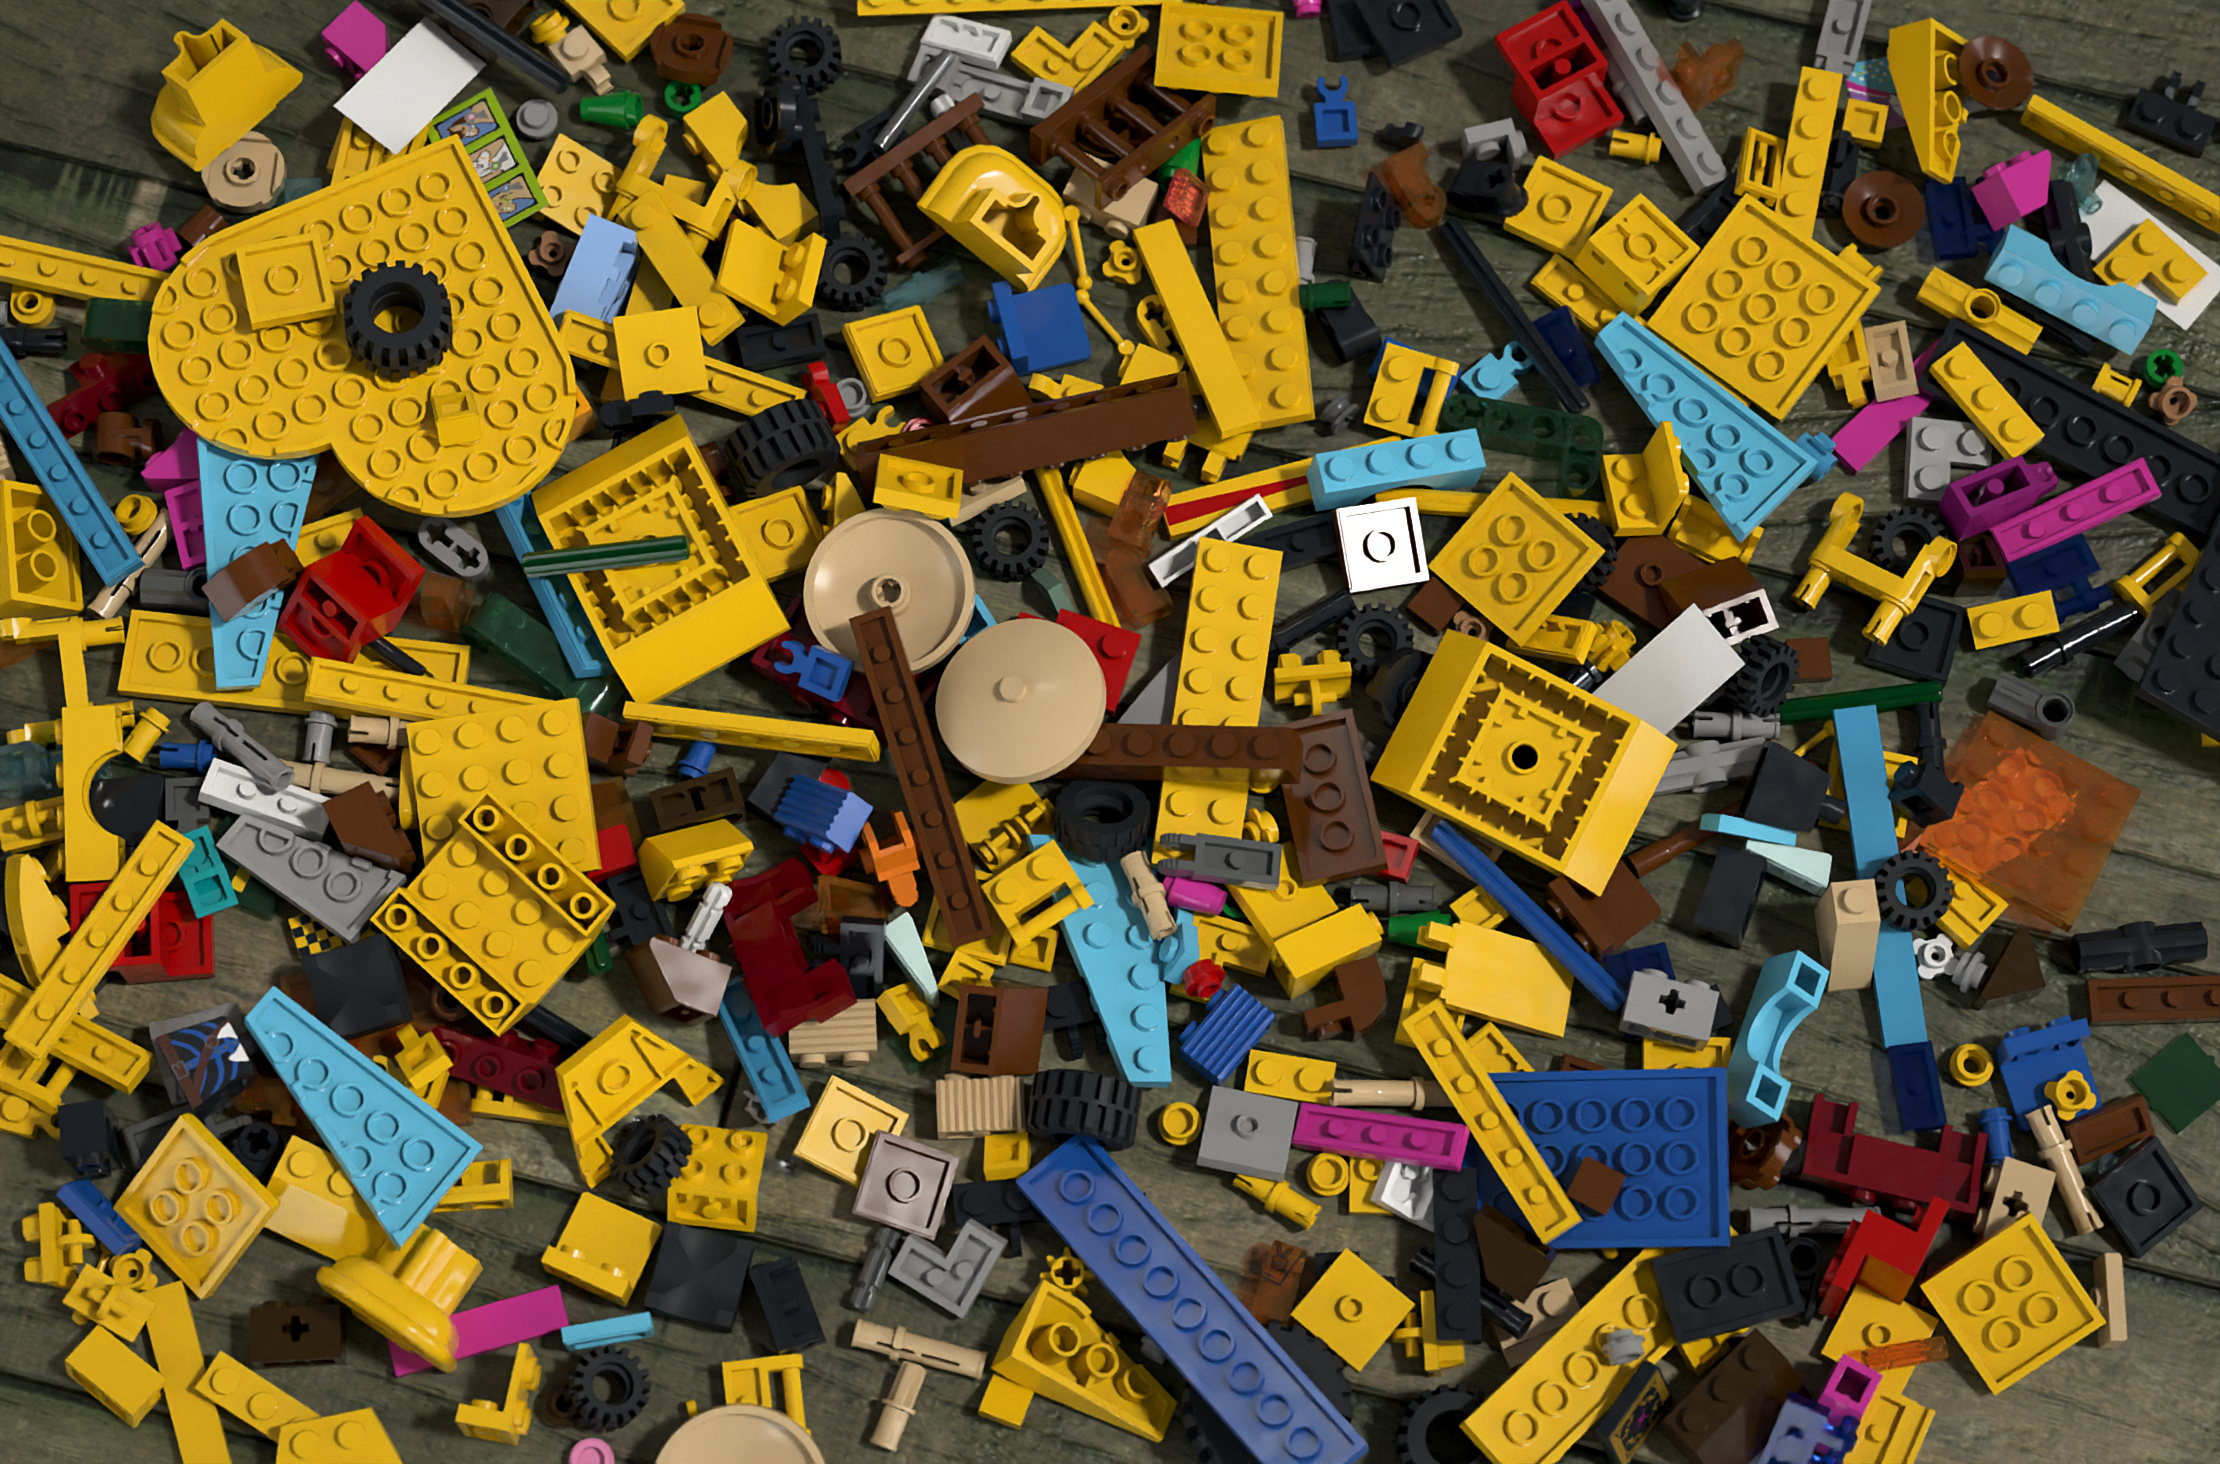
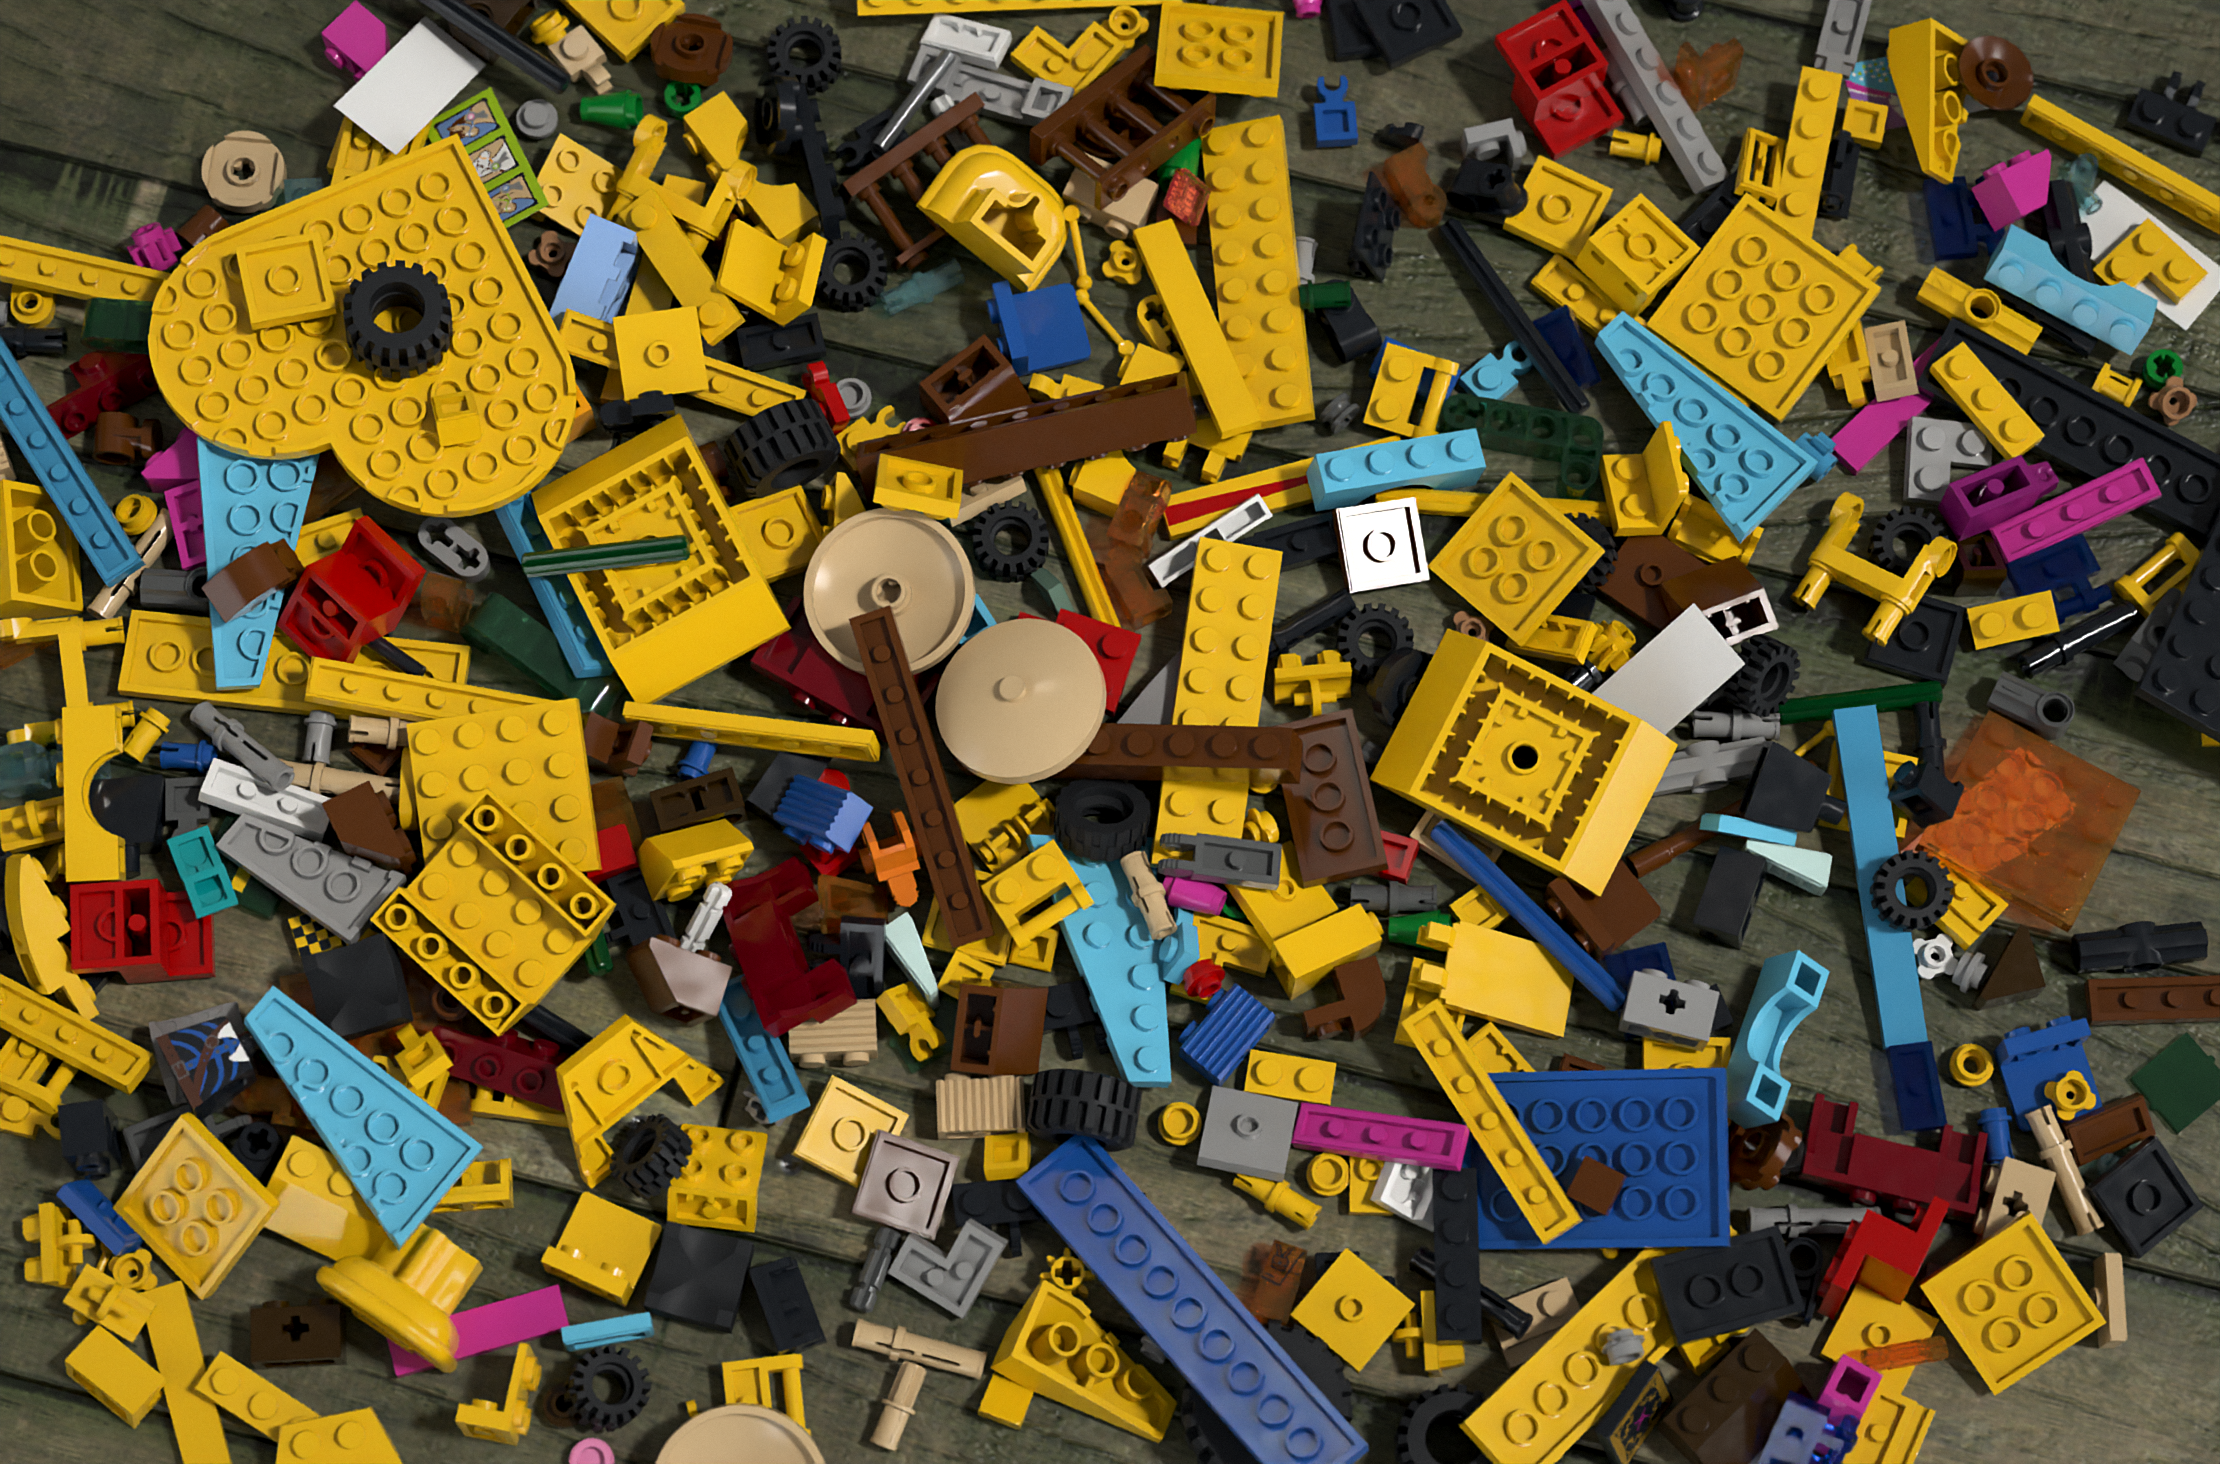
yellow tile [3,820,195,1063] -> none
yellow piece [151,18,303,172] -> none
blue plate [774,640,856,702] -> none
yellow plate [841,305,945,403] -> none
tan pin [1329,1076,1455,1111] -> none
reddish brown tile [1405,576,1466,636] -> none
dark brown slope [1474,1202,1559,1304] -> none
reddish brown tile [1784,637,1833,684] -> none
tan slope [1814,879,1881,993] -> none
reddish brown dish [1841,171,1924,248] -> none

